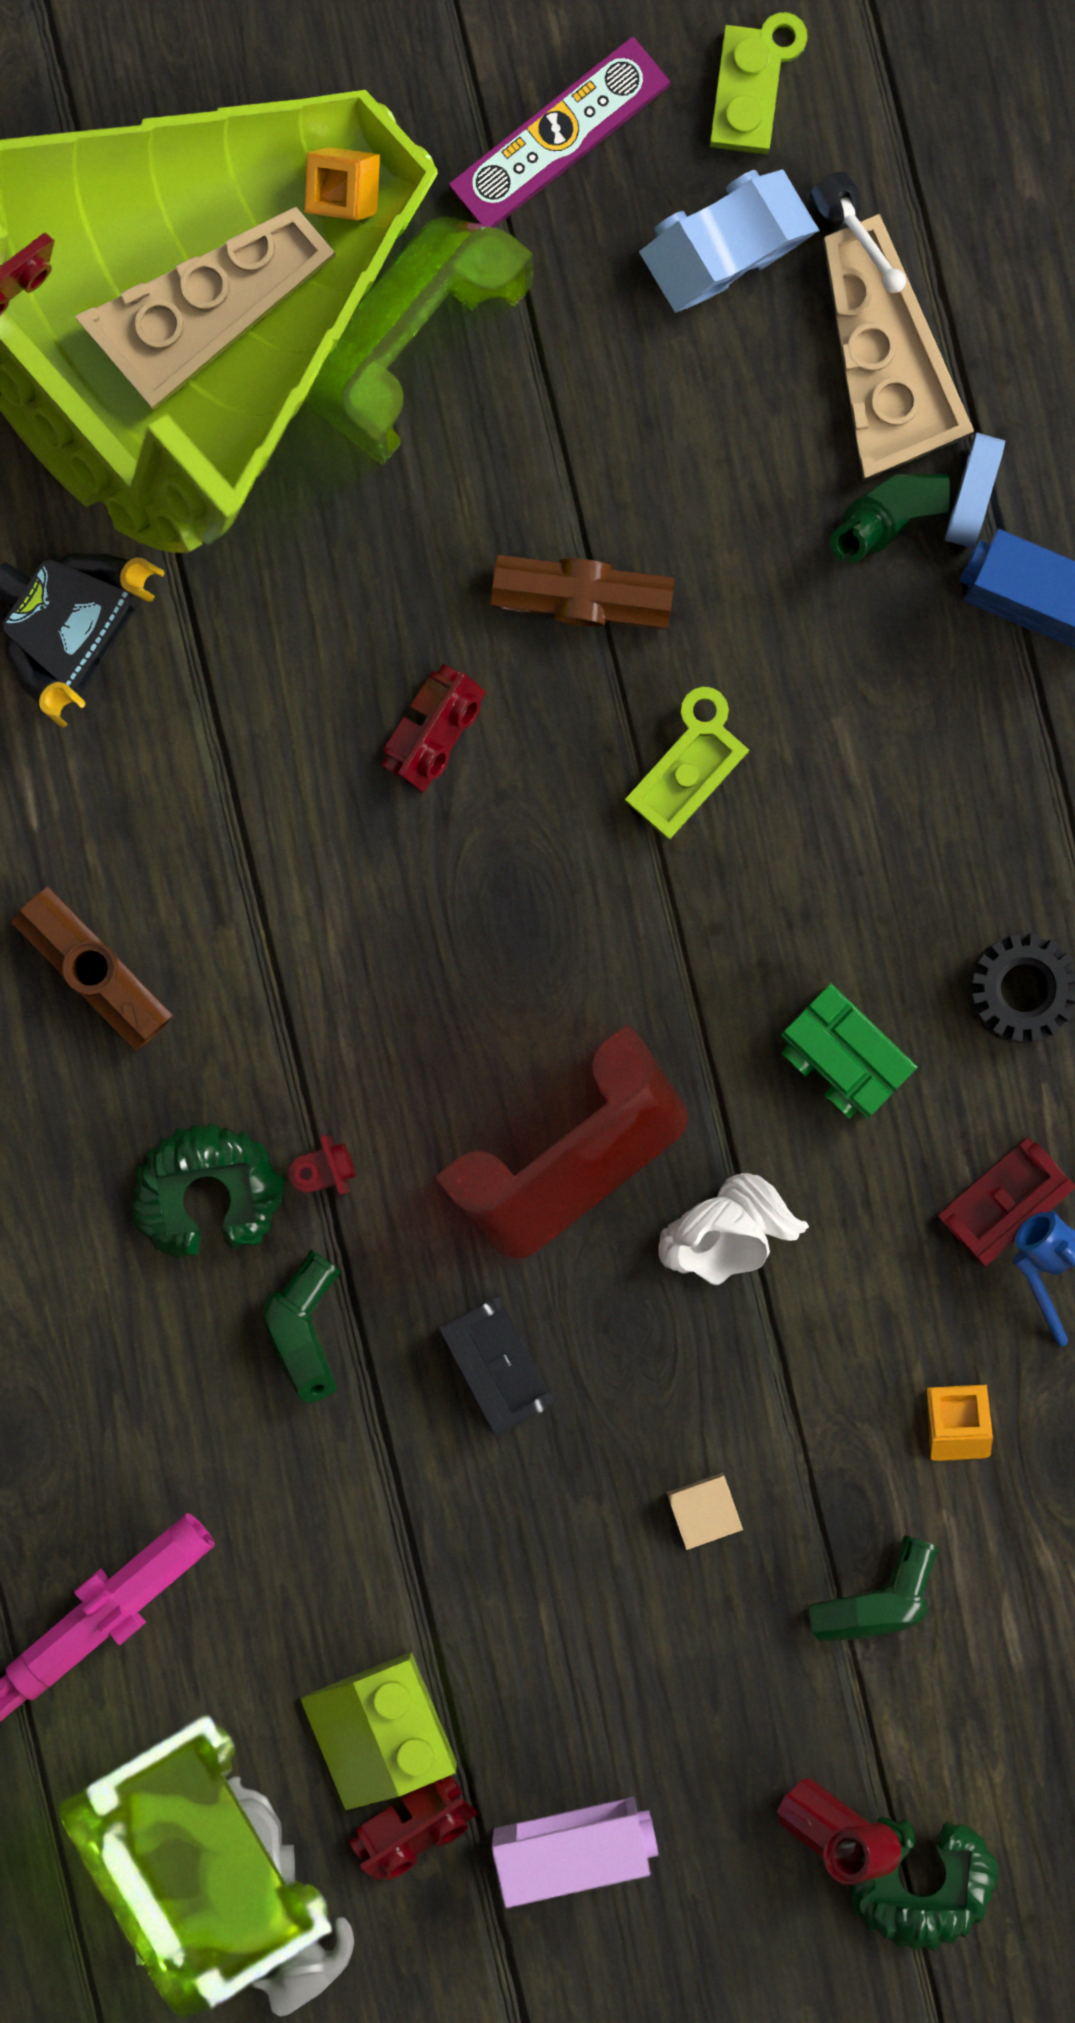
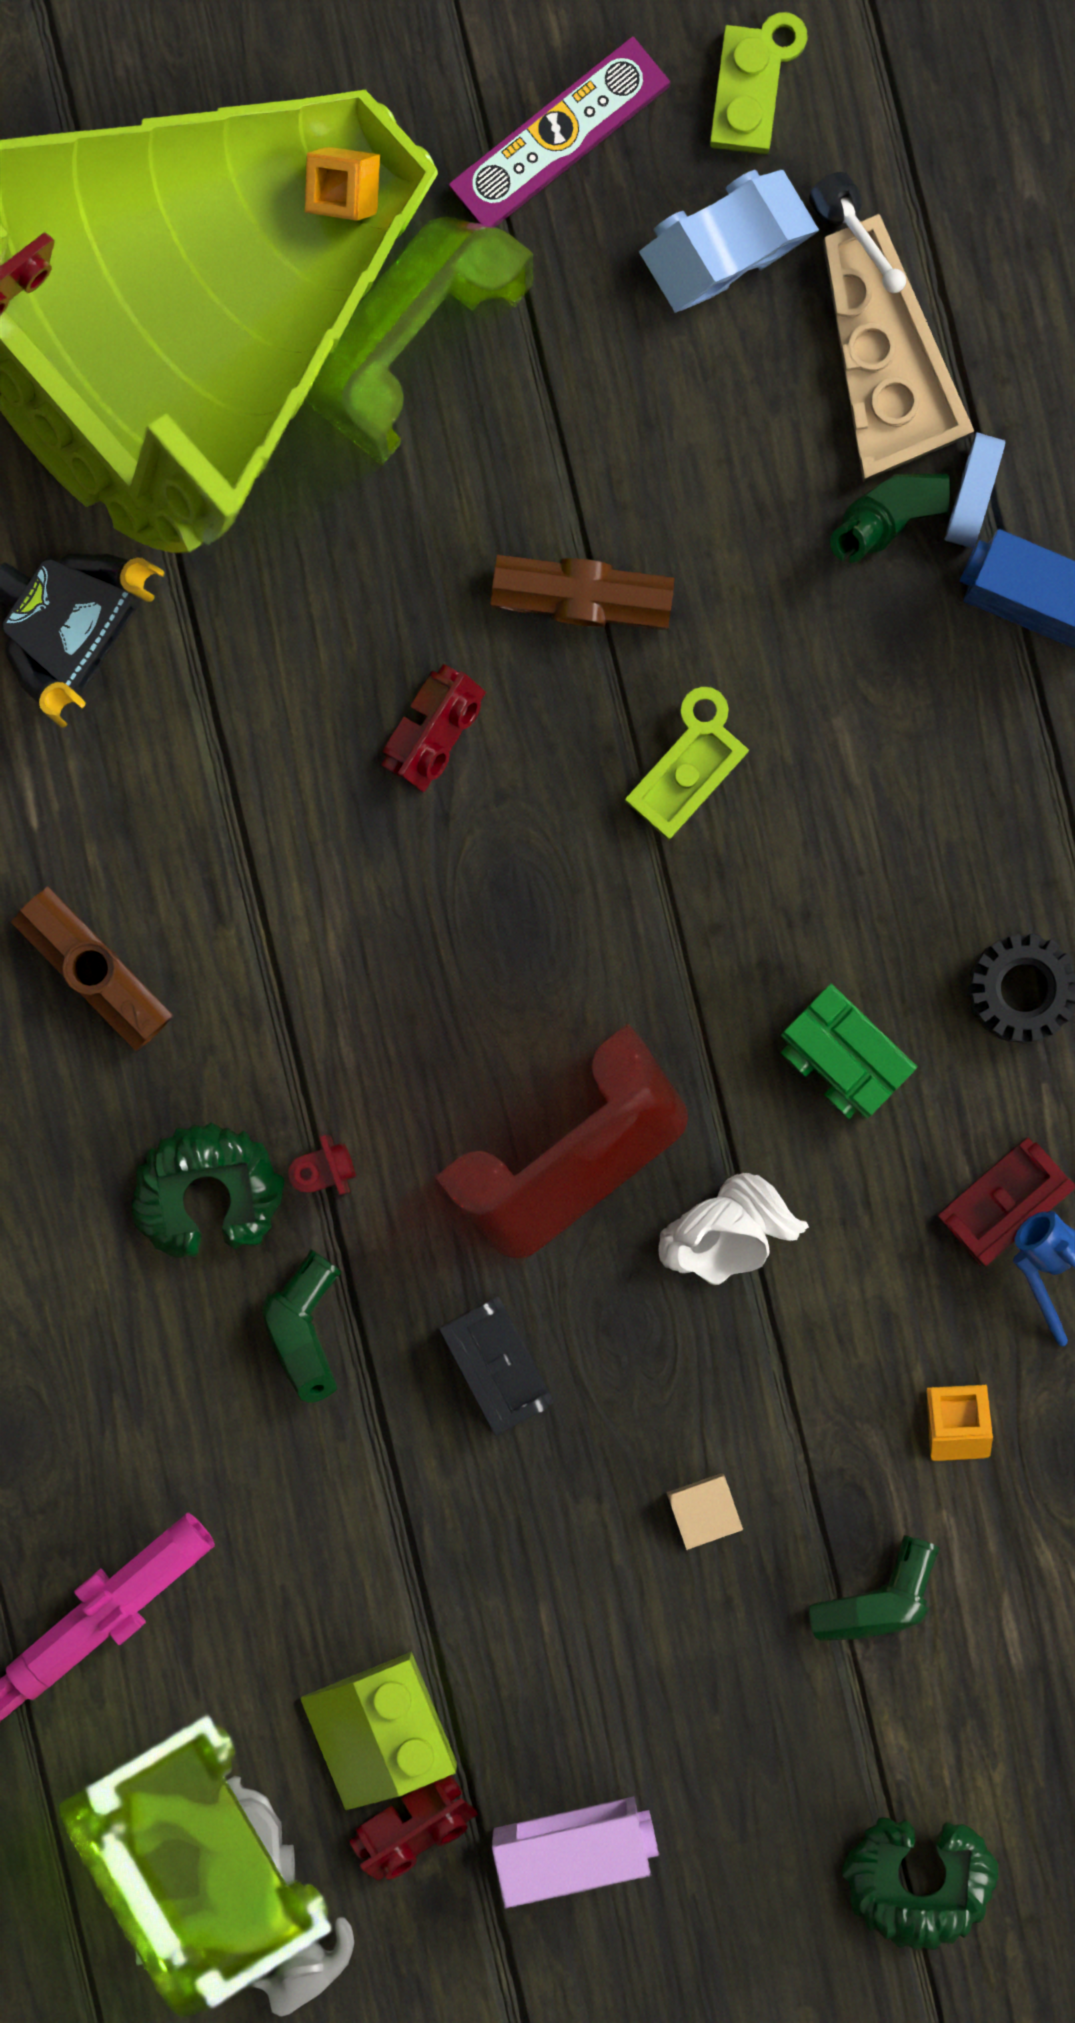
tan wing [74,207,336,411] -> none
dark red piece [777,1778,901,1884] -> none

